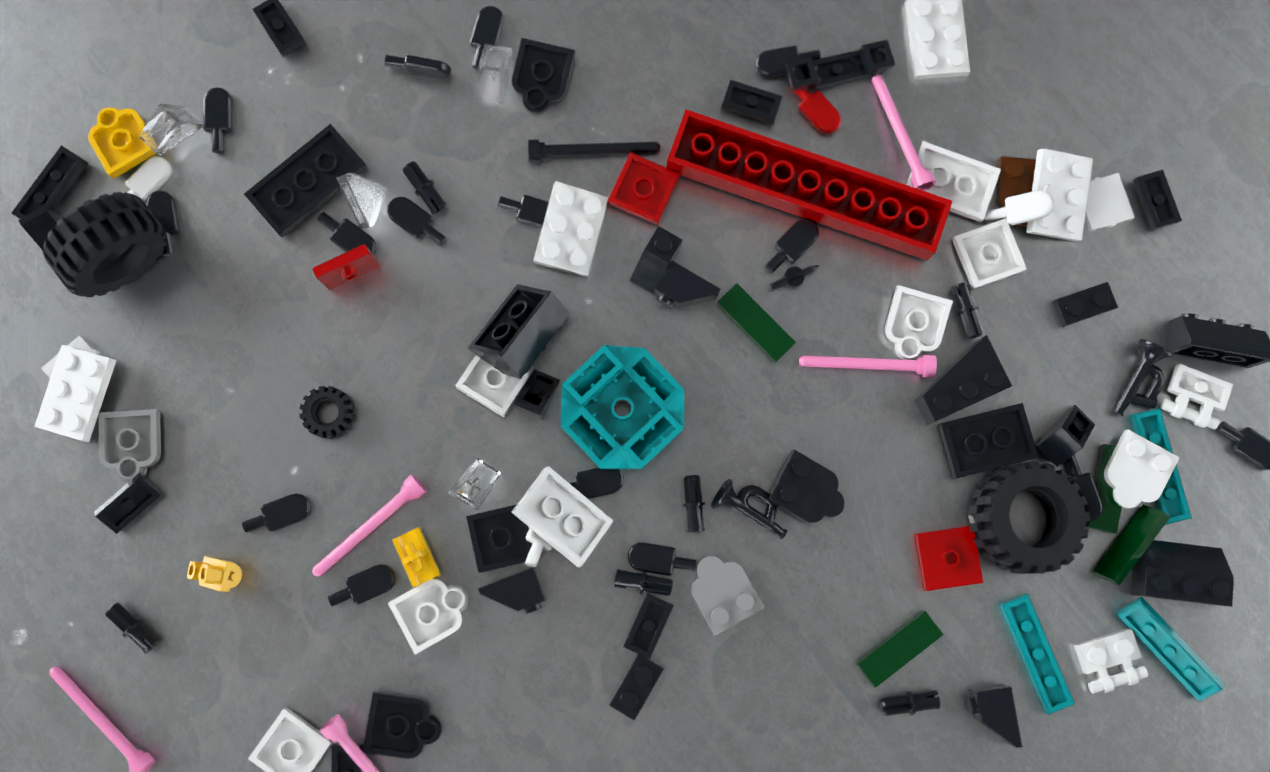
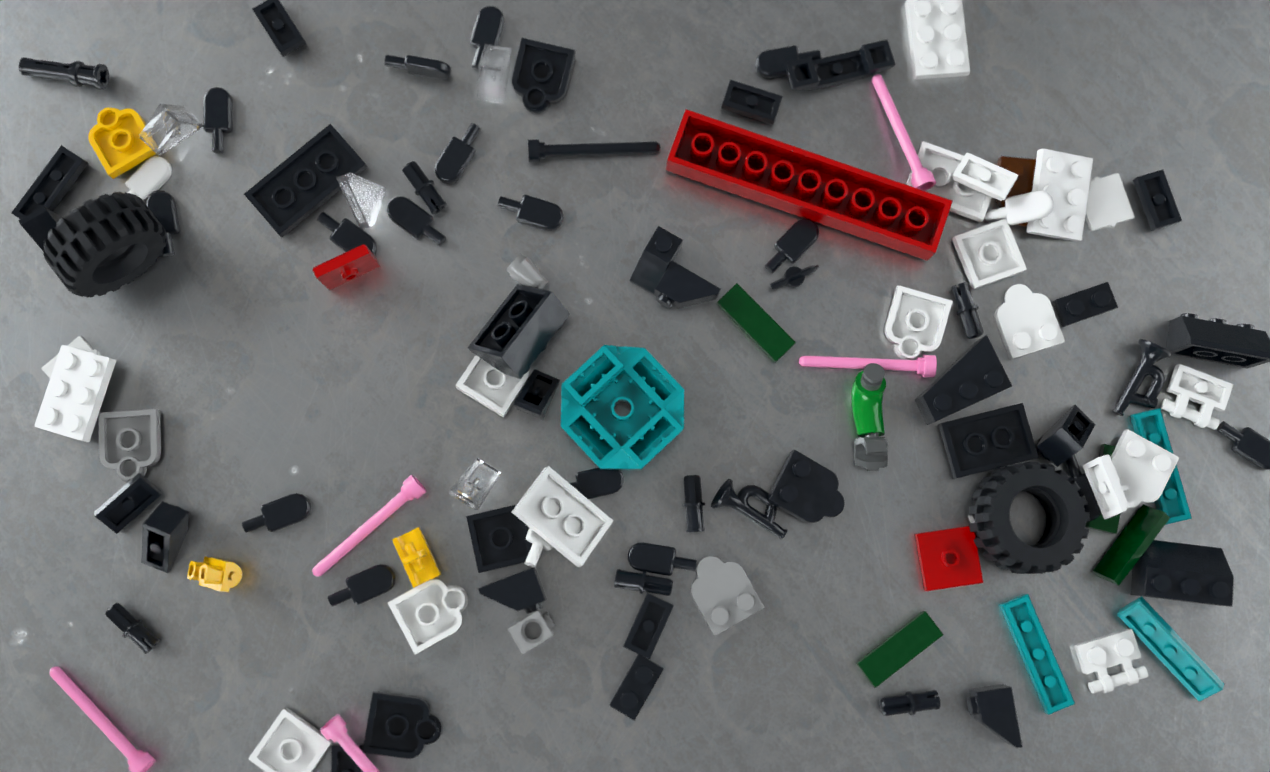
black tyre [299,386,356,439] -> none
white plate [533,181,609,278] -> none
red plate [607,152,681,226] -> none
red piece [790,85,842,135] -> none
none -> black pin [19,57,109,90]
none -> black slope [141,501,189,573]
none -> black piece [435,123,481,183]
none -> light grey cone [506,253,548,289]
none -> light grey brick [508,609,556,654]
none -> piece [851,363,888,471]
none -> white plate [953,152,1018,201]
none -> white plate [994,284,1065,361]
none -> white plate [1082,454,1135,520]

